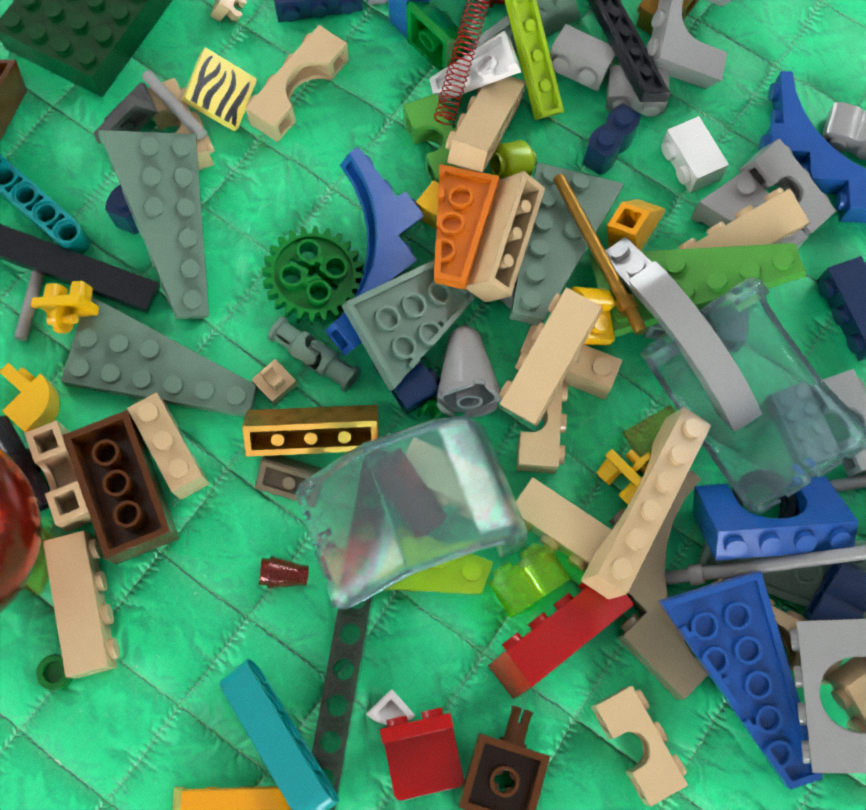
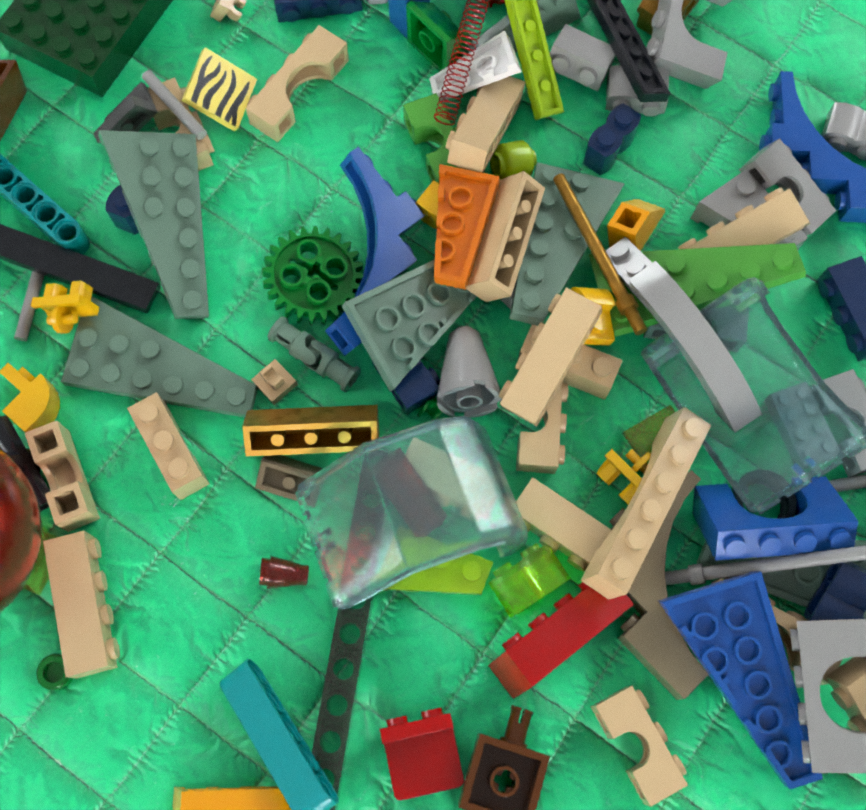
reddish brown brick [63,410,180,565] -> none
white tile [366,689,416,725] -> none
white brick [661,116,729,193] -> none

